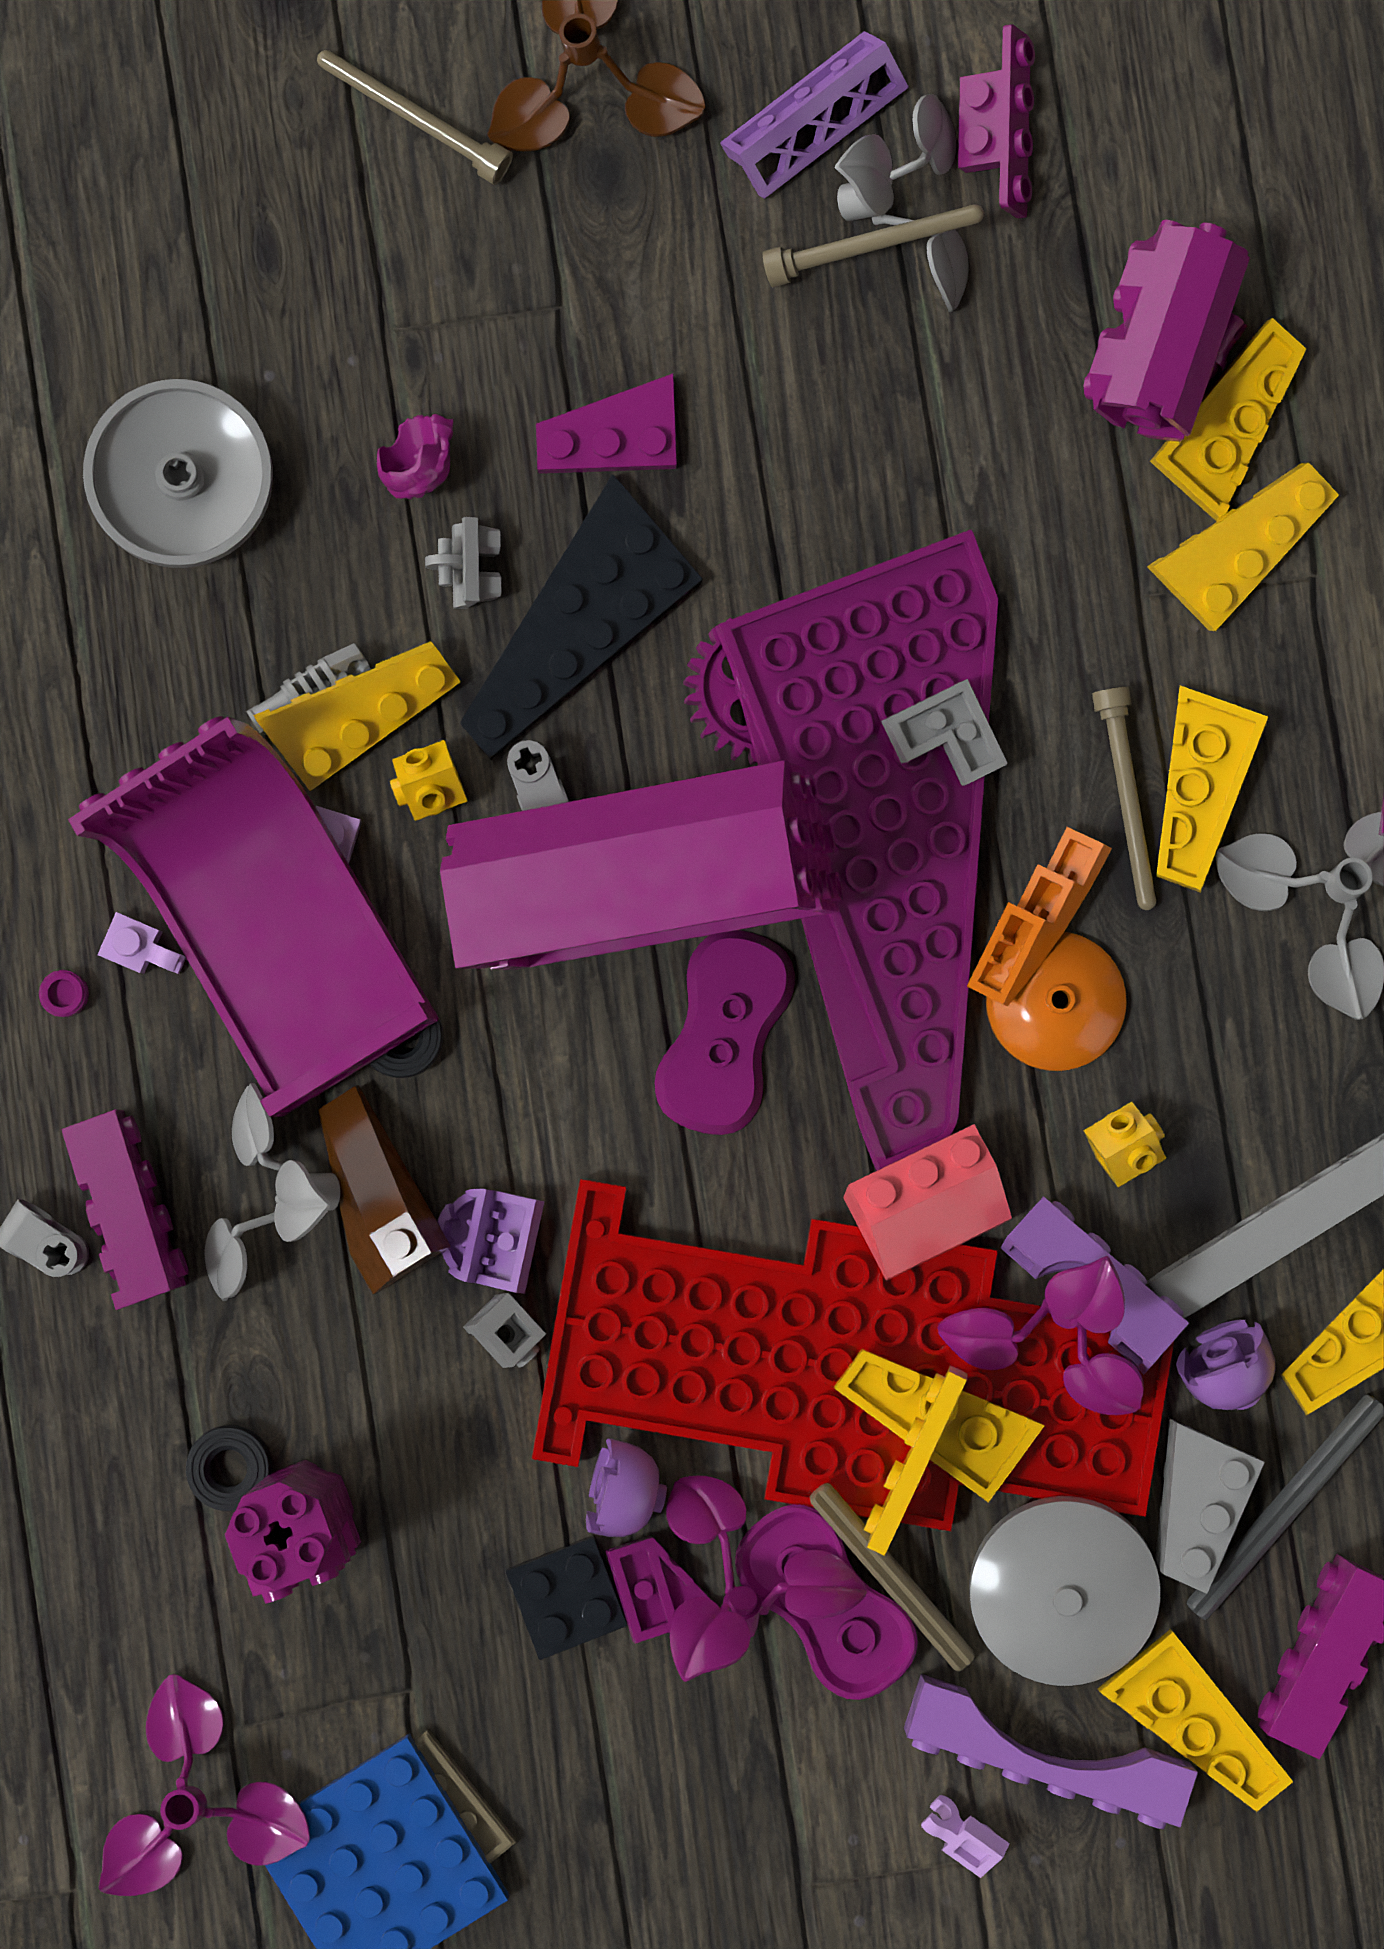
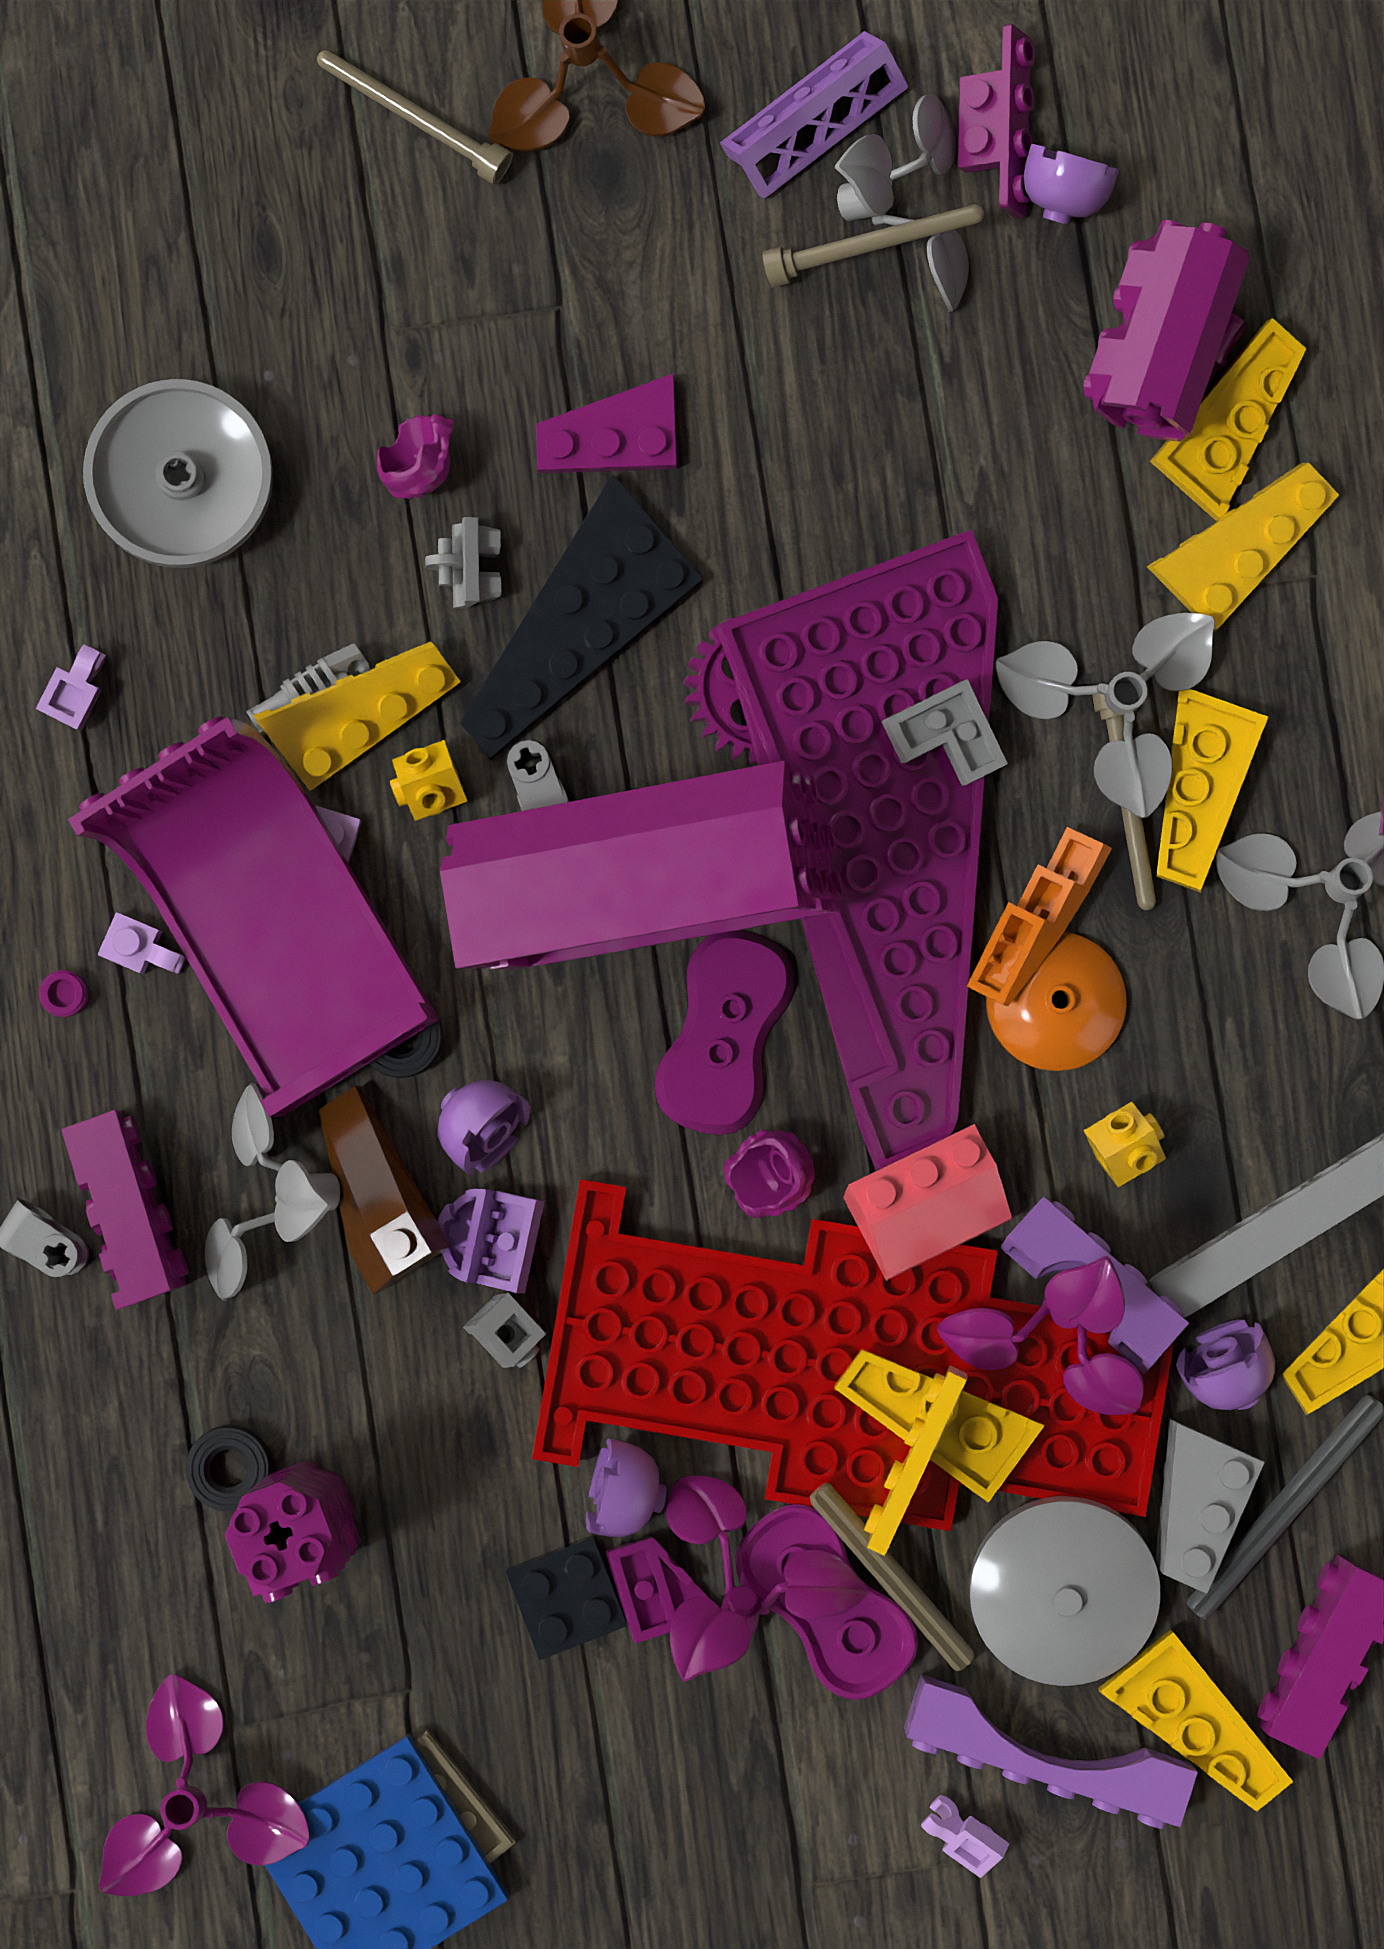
none -> lavender plate [36,644,107,731]
none -> medium lavender cylinder [438,1079,531,1175]
none -> magenta hair [723,1129,815,1218]
none -> light grey plant [995,613,1214,818]
none -> medium lavender cylinder [1024,144,1119,225]

